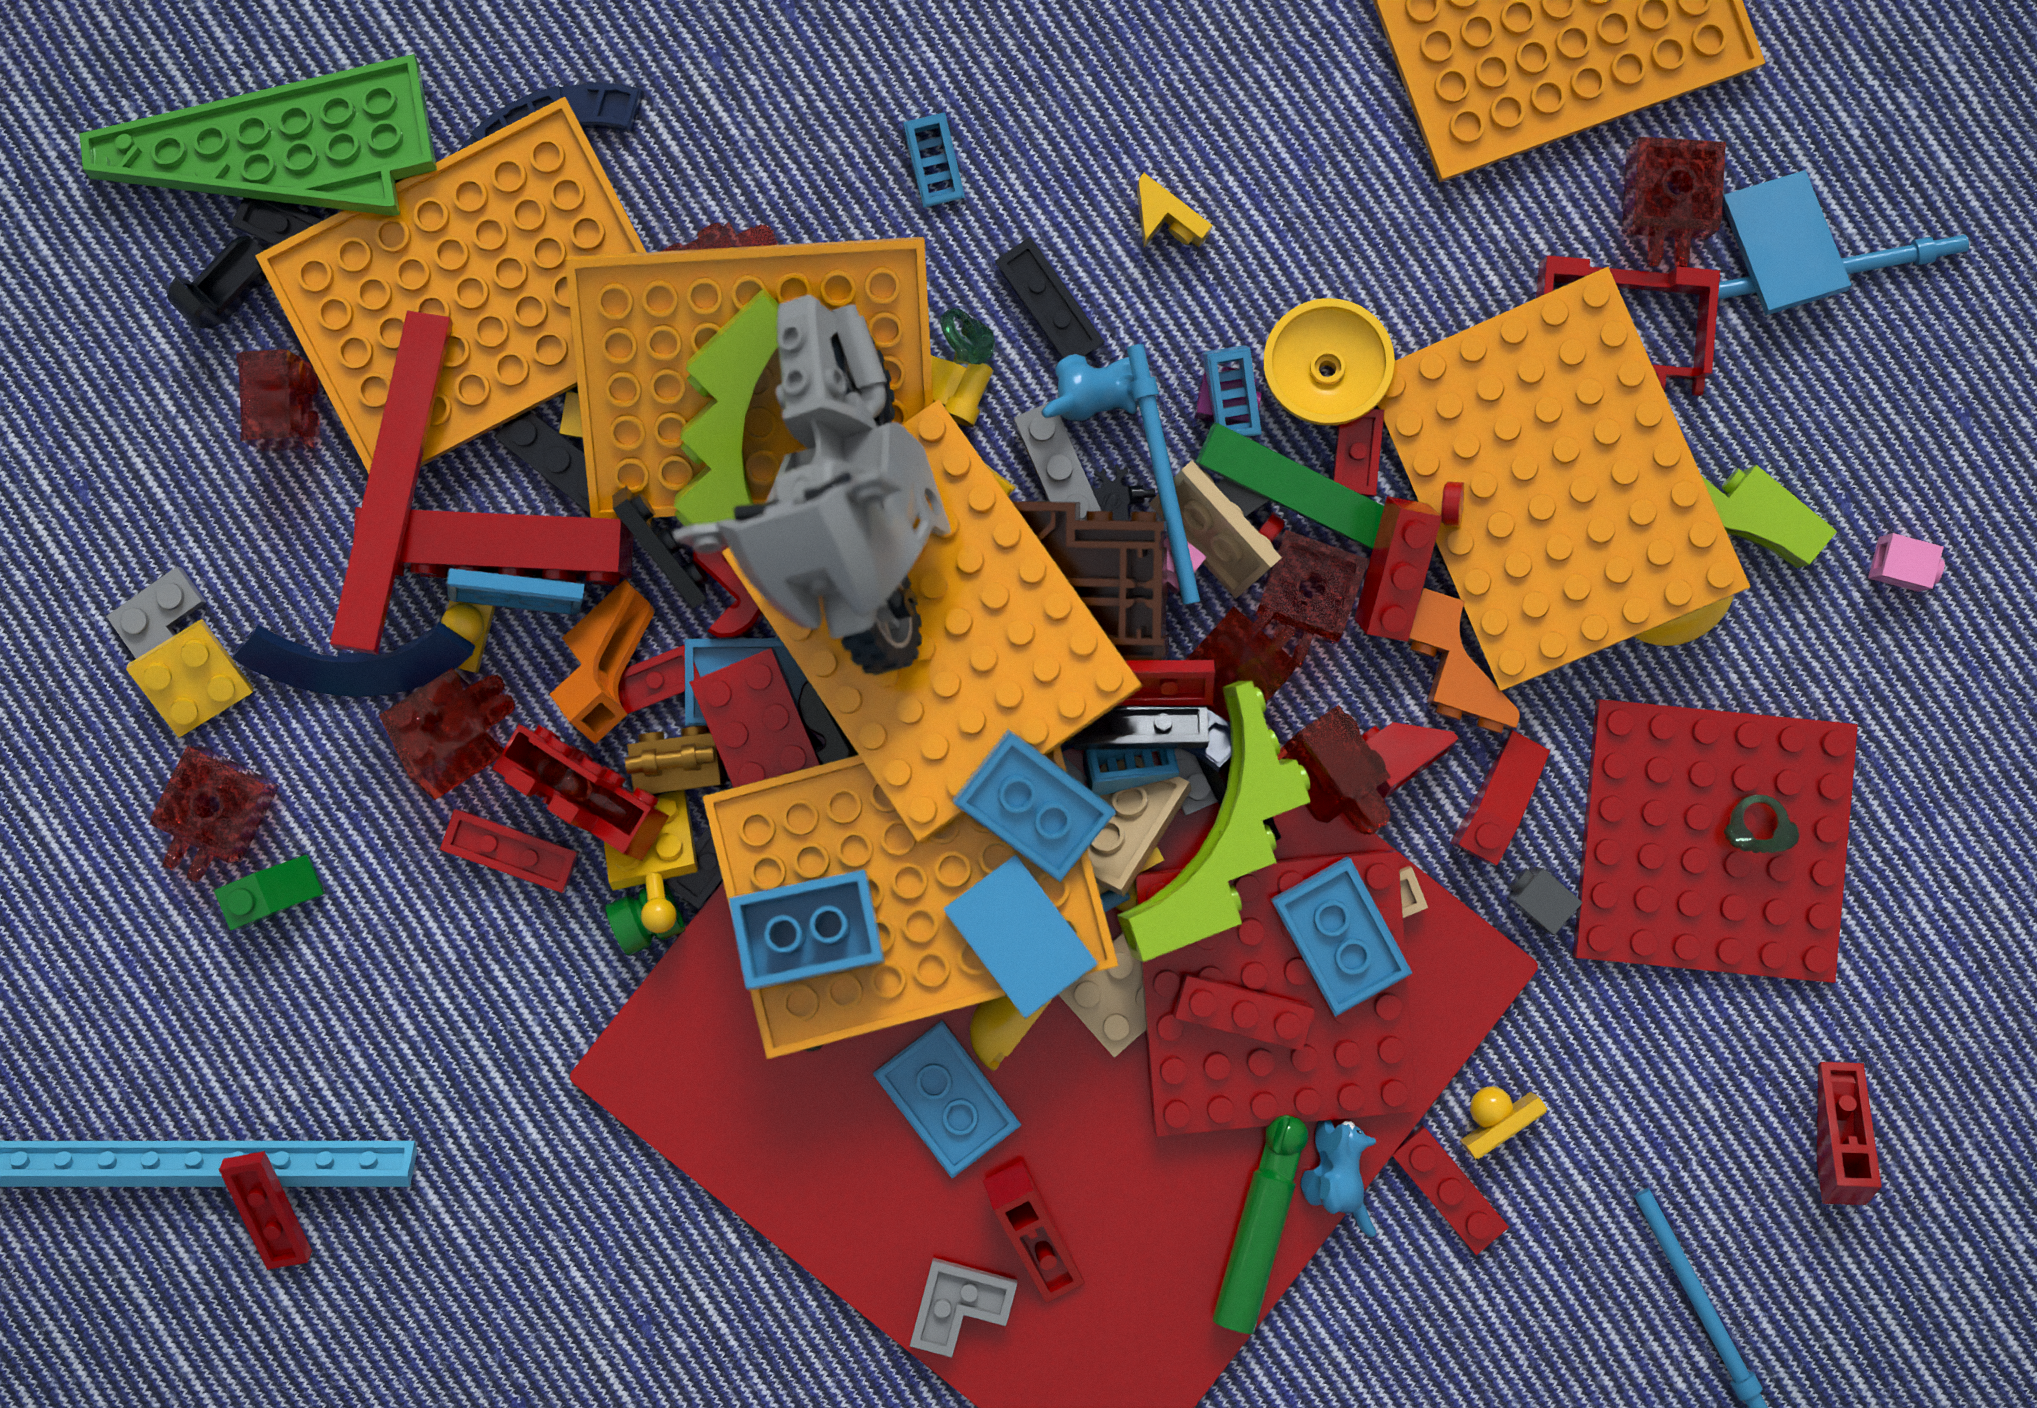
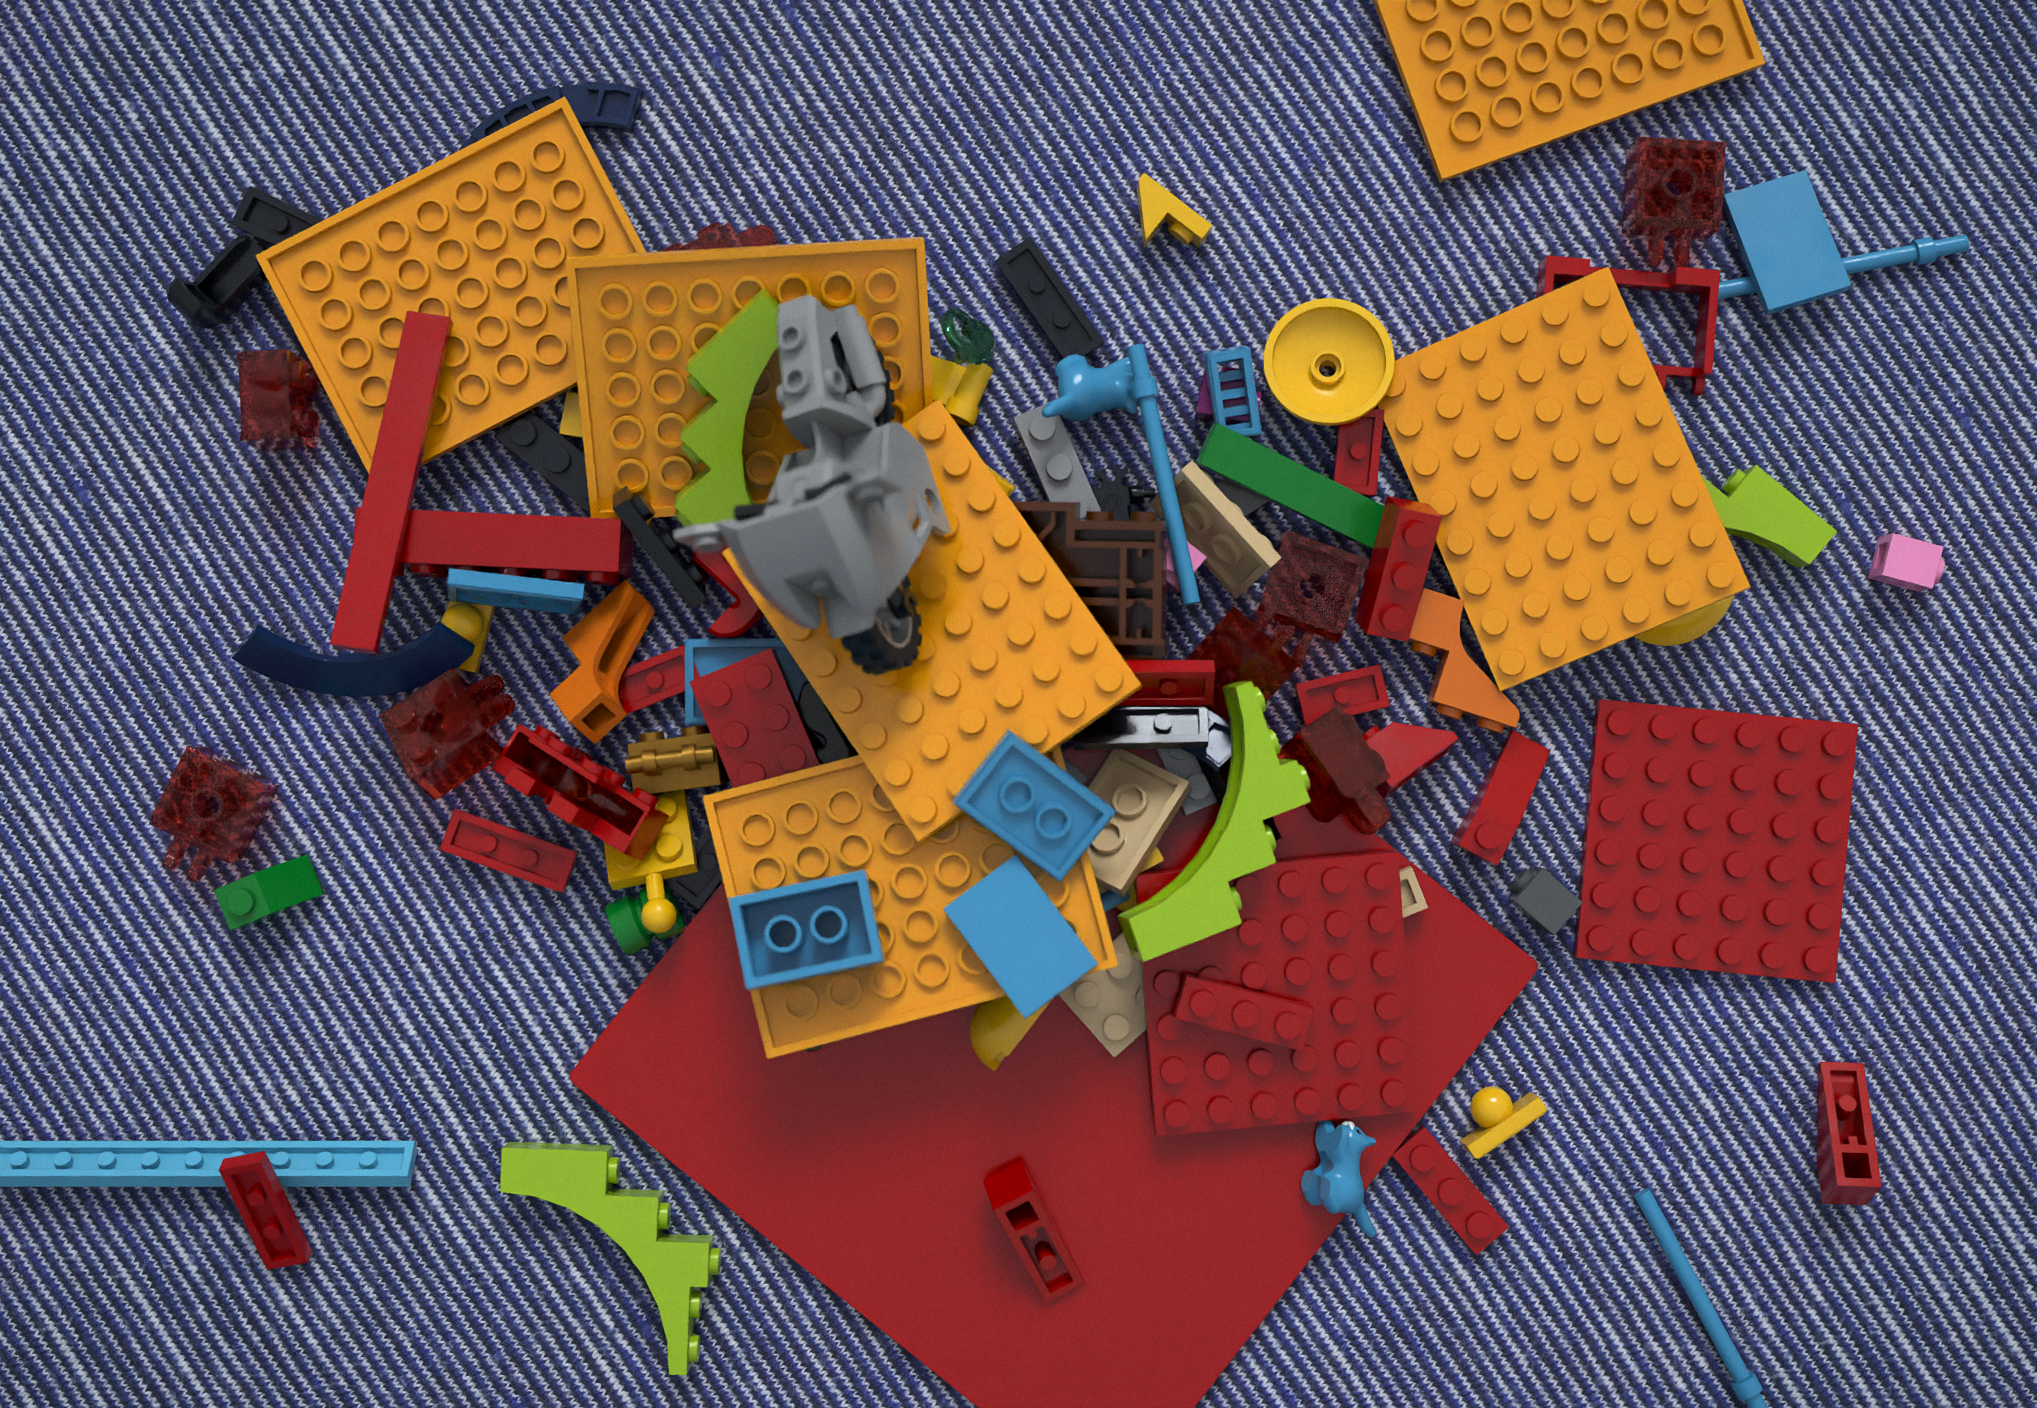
bright green wing [79,54,437,216] -> none
light grey plate [106,566,207,659] -> none
yellow plate [126,619,254,738] -> none
dark azure tile [873,1020,1022,1178] -> none
dark azure slope [902,112,965,208] -> none
light grey plate [910,1258,1017,1358] -> none
dark azure slope [1083,748,1179,796] -> none
green piece [1212,1115,1308,1334] -> none
red tile [1257,512,1285,543] -> none
dark azure tile [1270,856,1412,1017] -> none
red tile [1441,481,1464,526] -> none
clear green piece [1723,794,1800,853] -> none
none -> lime arch [500,1142,721,1375]
none -> red plate [1294,664,1390,726]

